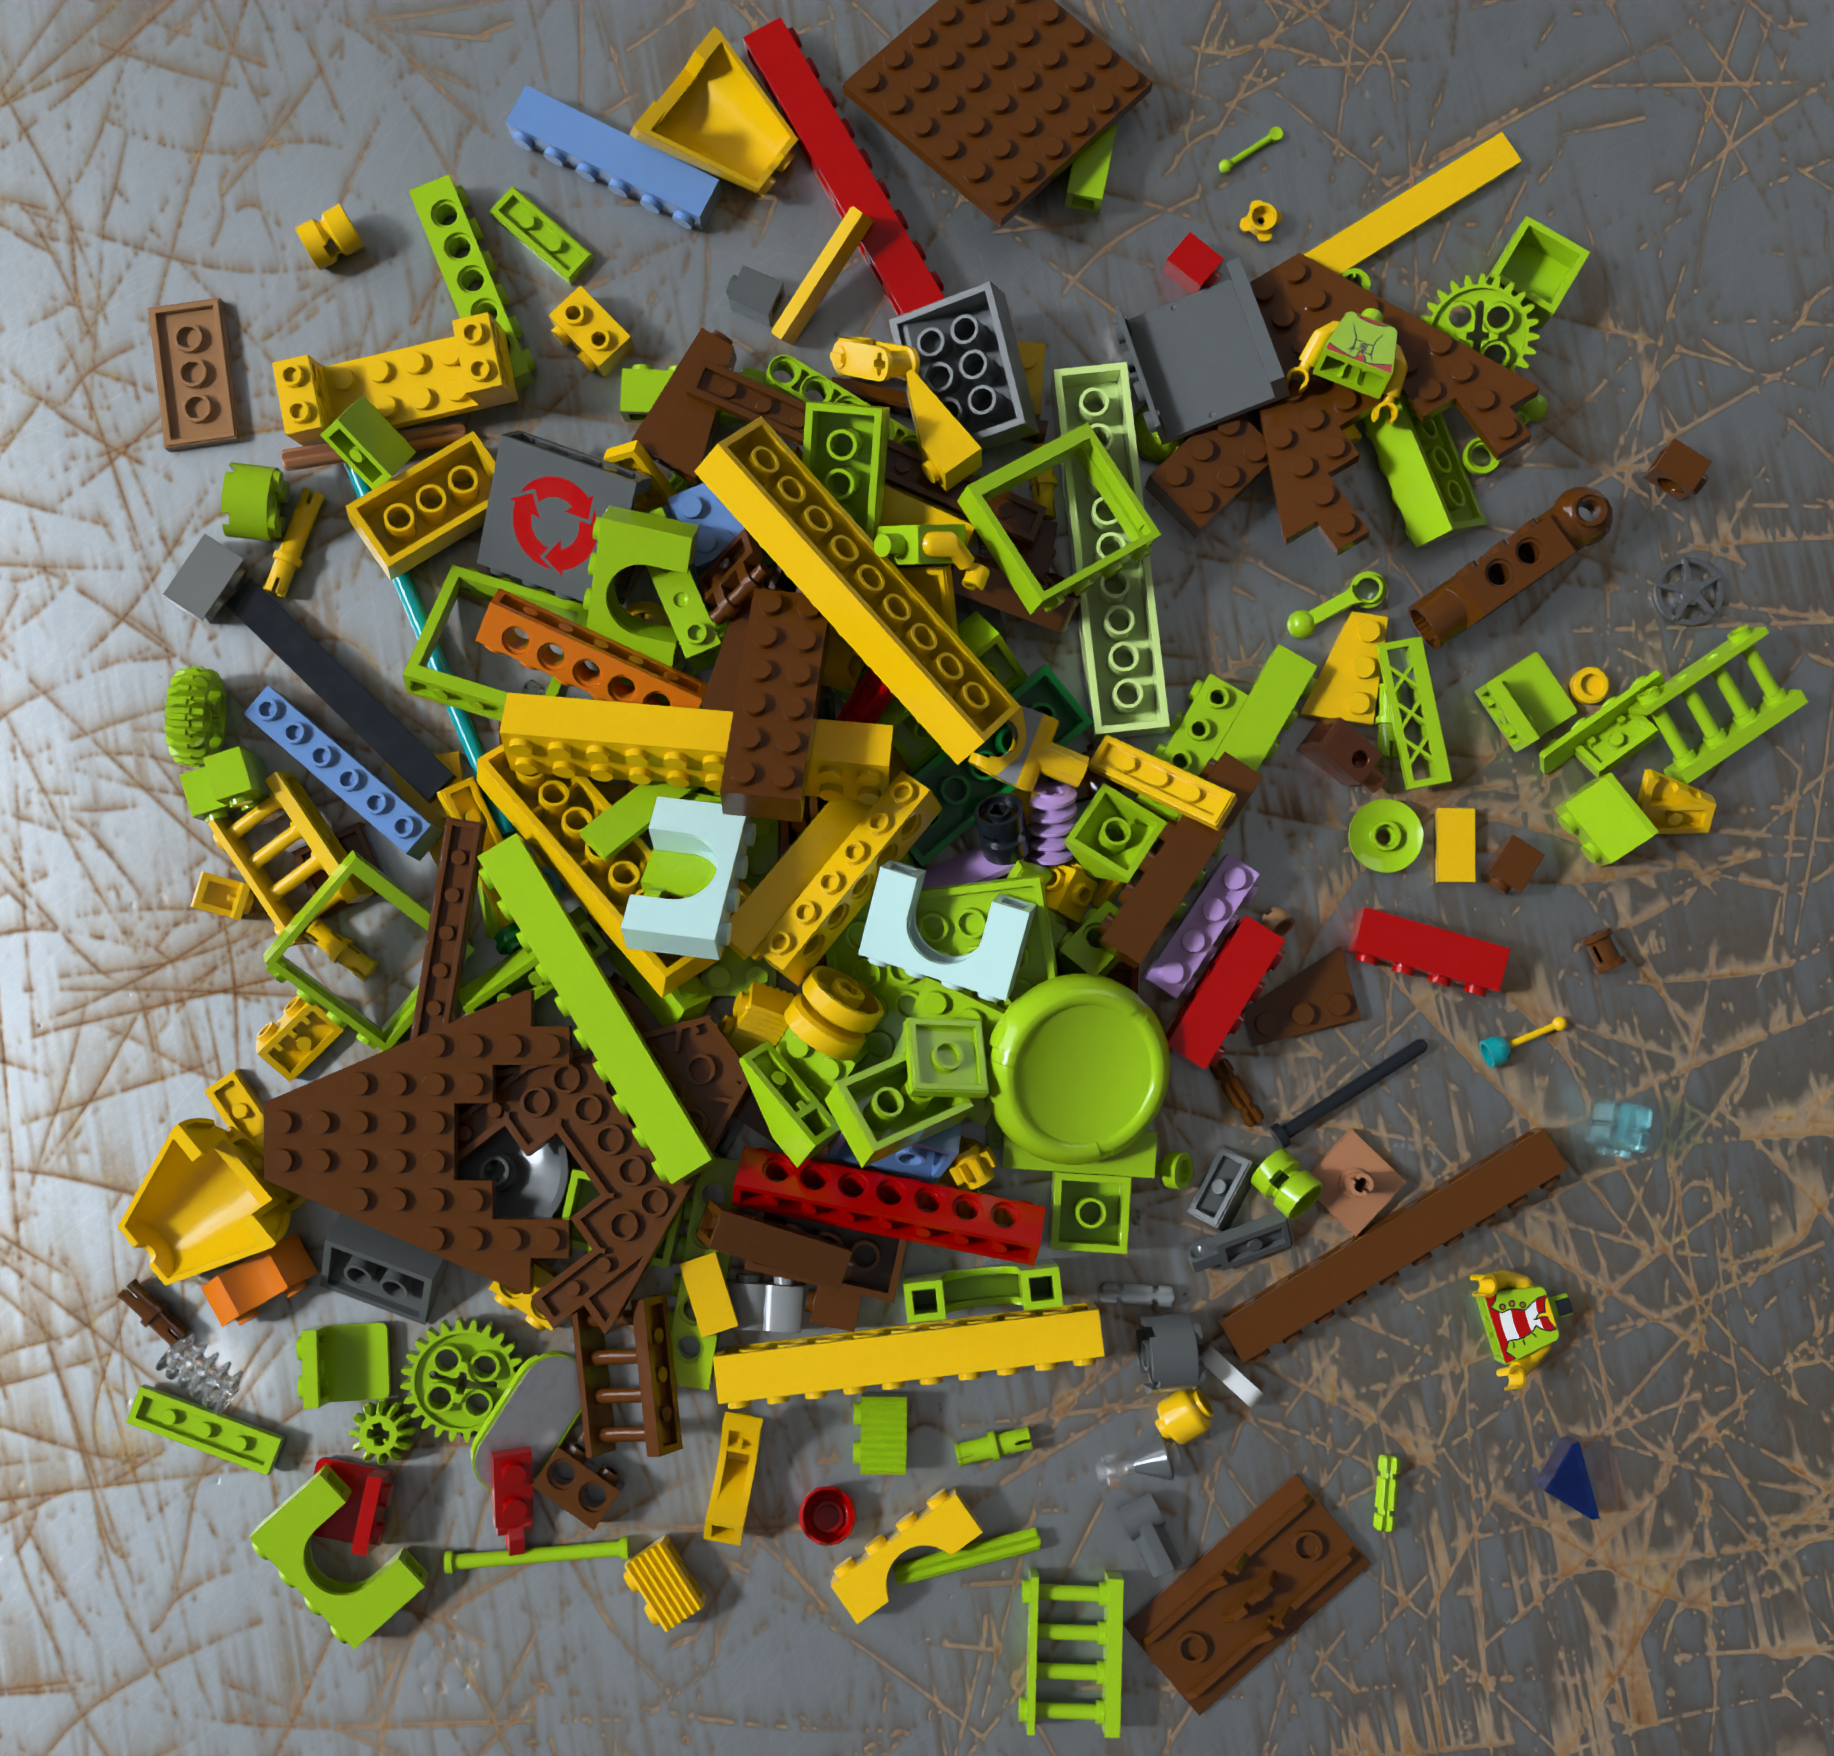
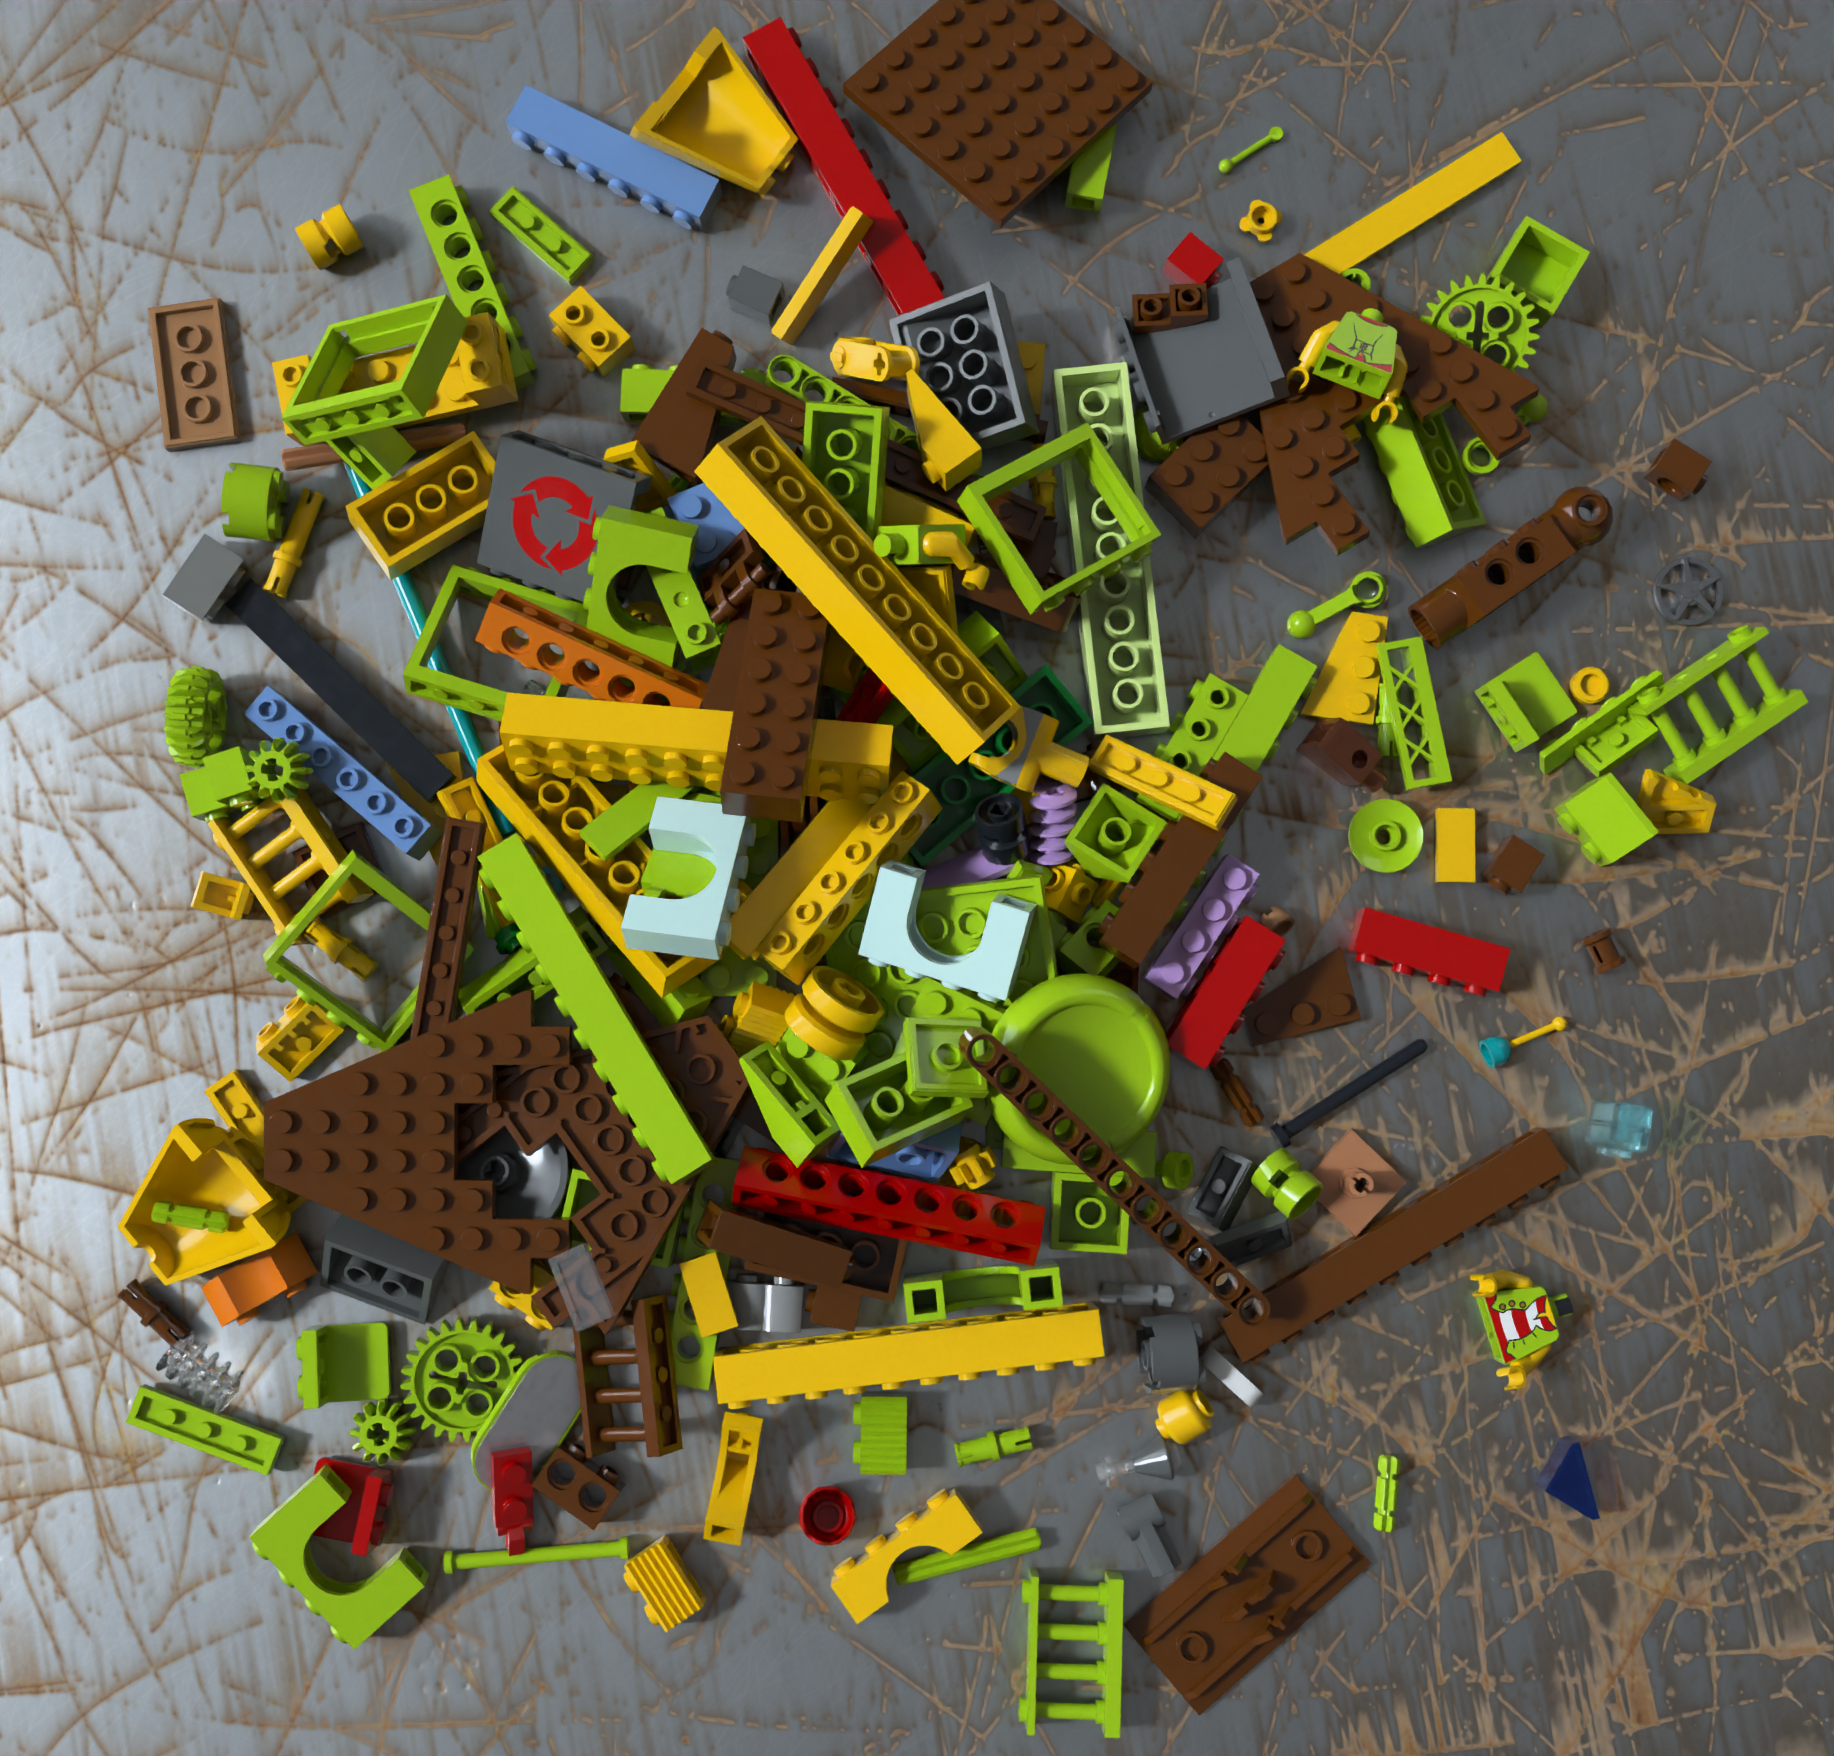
none -> lime axle [152,1201,230,1233]
none -> lime gear [244,737,313,802]
none -> lime window [281,294,468,446]
none -> clear tile [548,1243,615,1332]
none -> reddish brown beam [958,1026,1271,1327]
none -> reddish brown slope [1131,283,1208,334]

